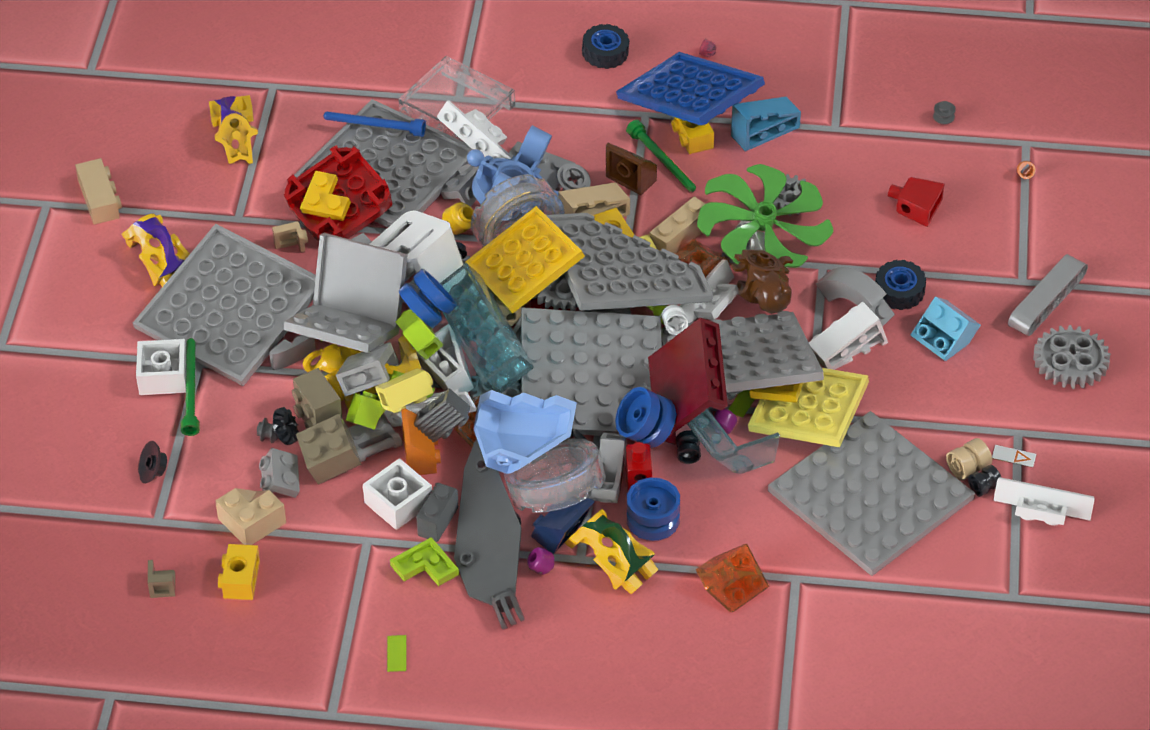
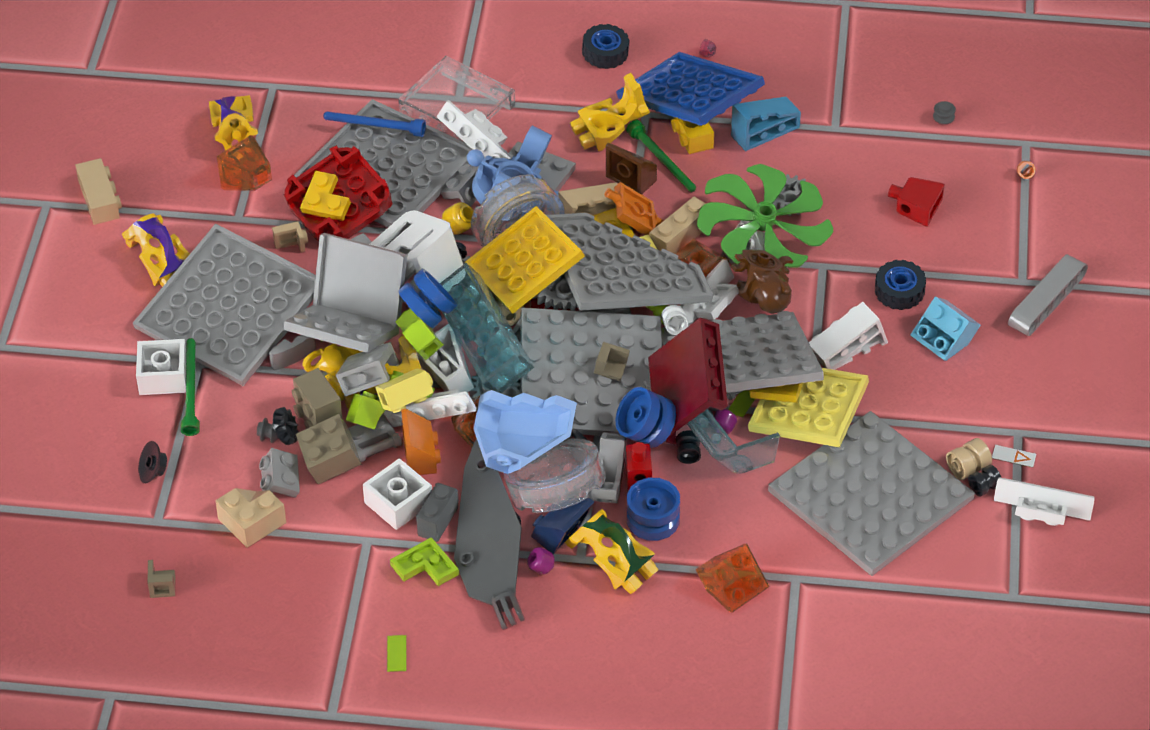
yellow brick [218,544,260,600] -> none
dark grey brick [414,388,470,442] -> none
light grey gear [556,163,591,191] -> none
light grey arch [816,267,895,327] -> none
light grey gear [1033,325,1111,389] -> none
none -> clear orange slope [217,135,272,191]
none -> yellow hips [570,73,650,151]
none -> dark tan panel [594,342,630,381]
none -> orange plate [604,182,664,235]

